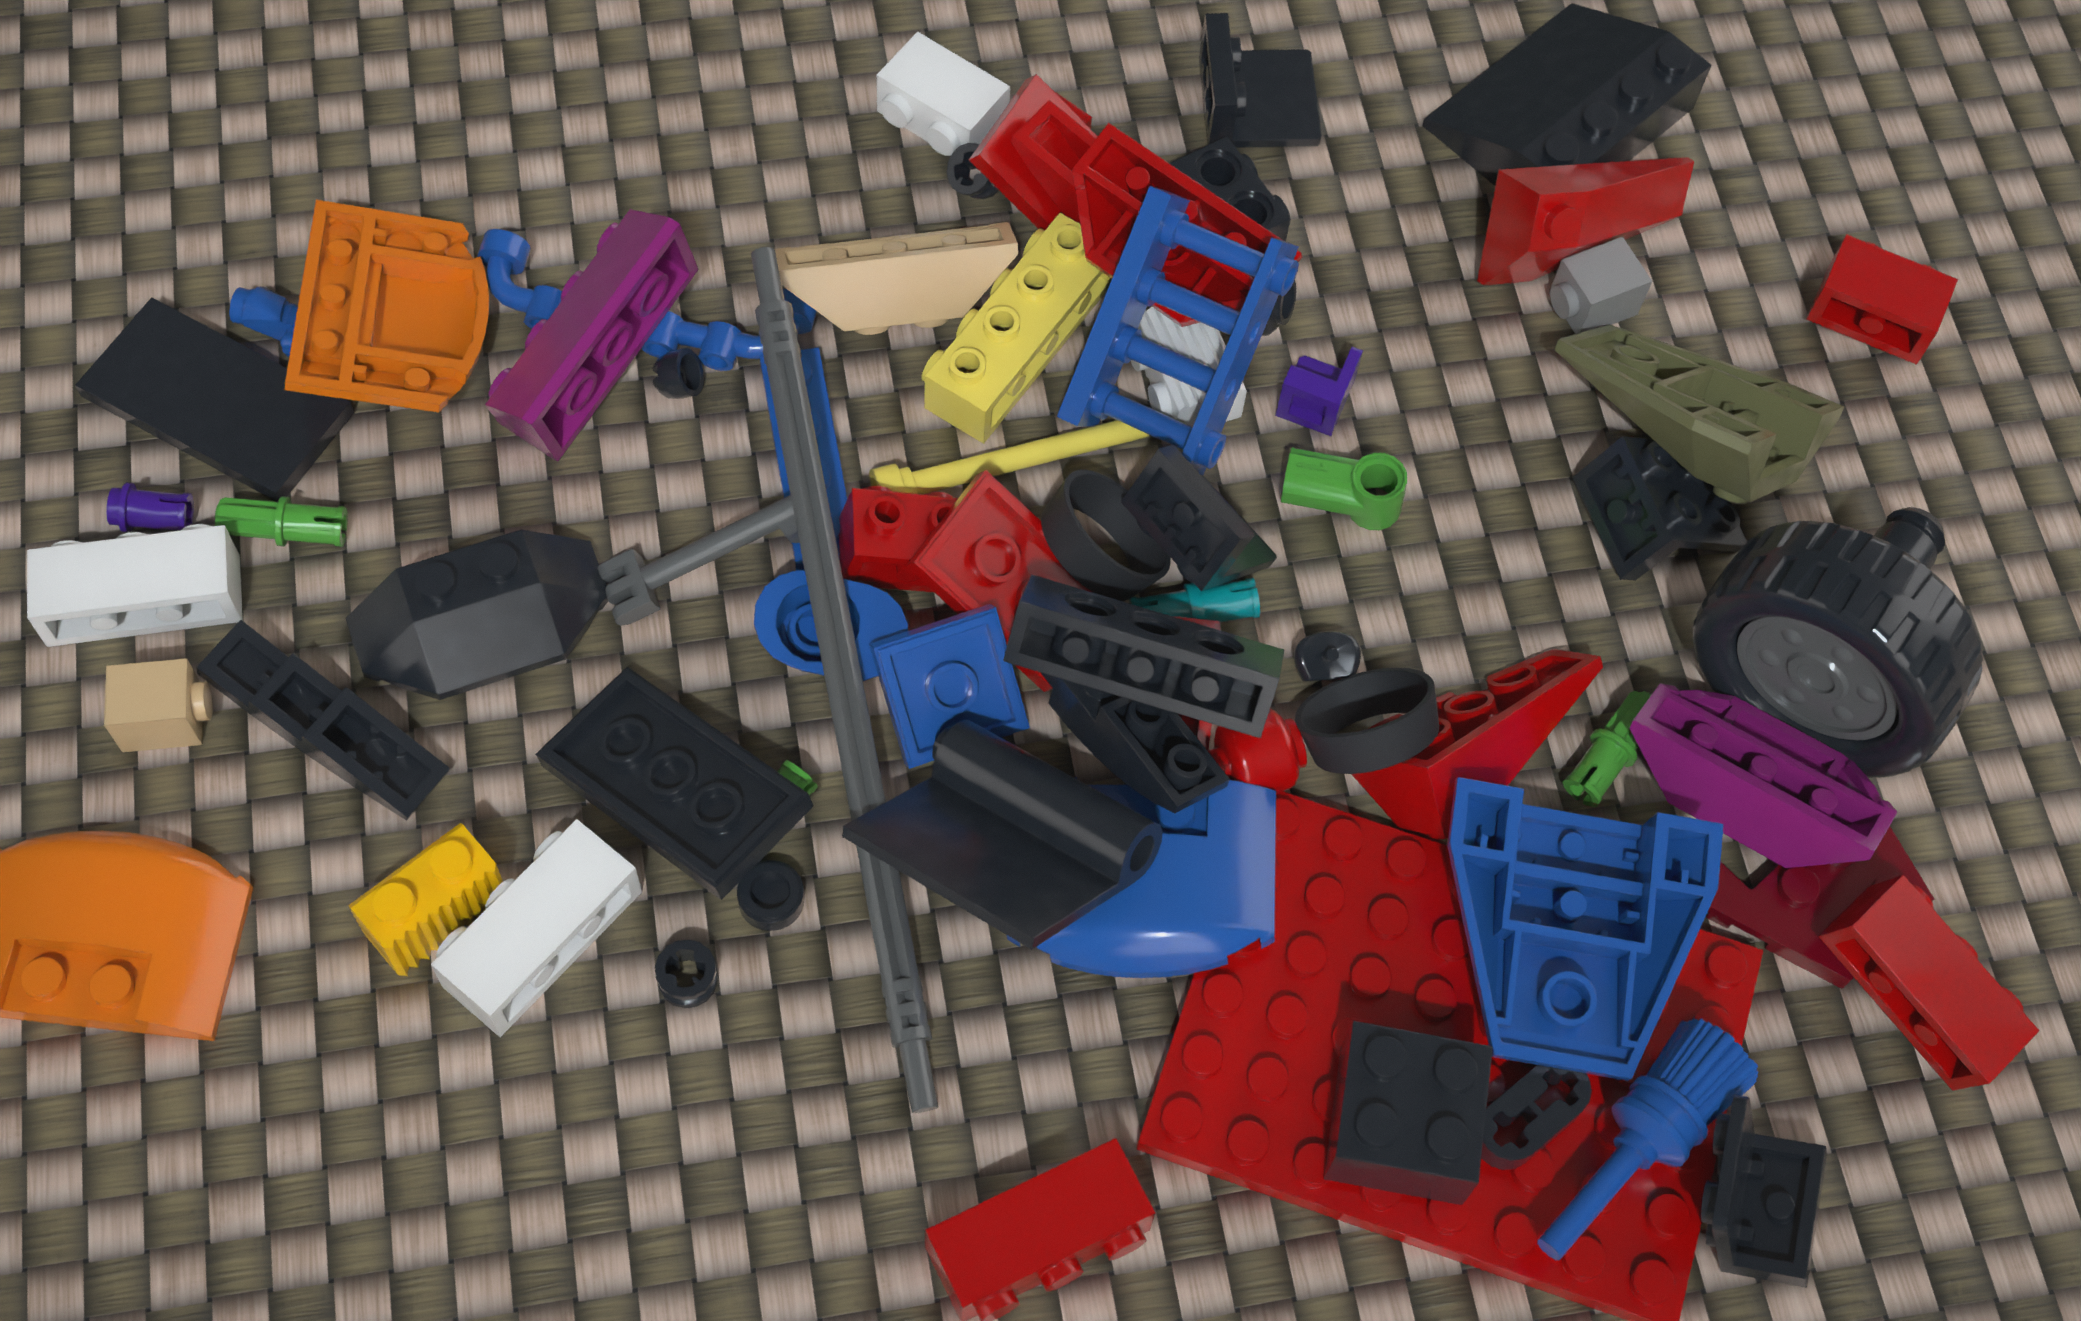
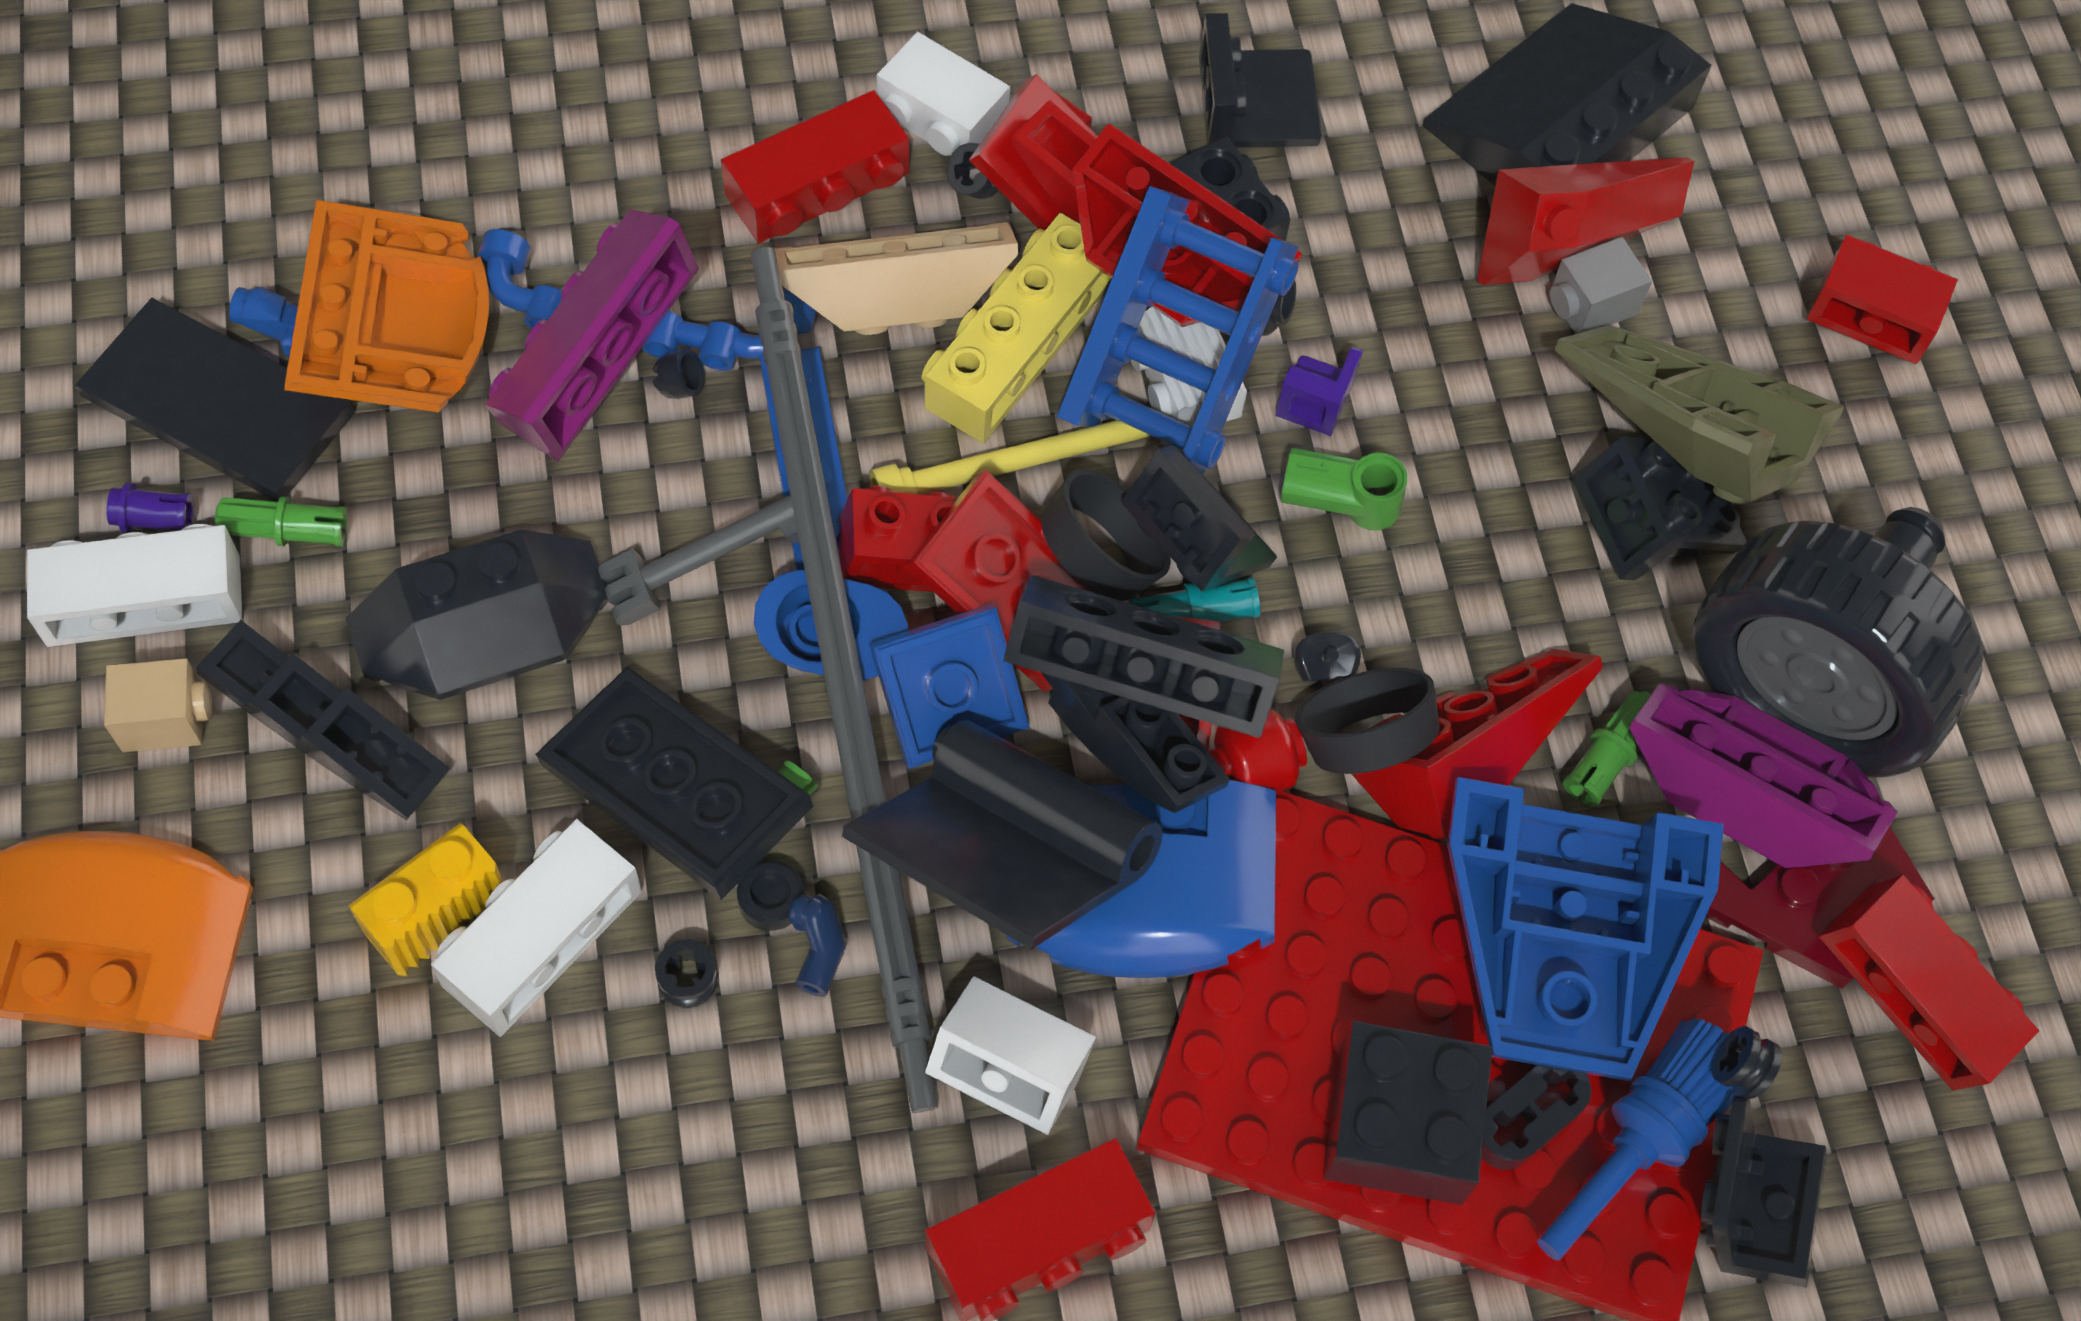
none -> red brick [721,90,909,244]
none -> dark blue arm [788,894,846,997]
none -> white brick [925,976,1096,1135]
none -> black bush [1711,1026,1782,1100]

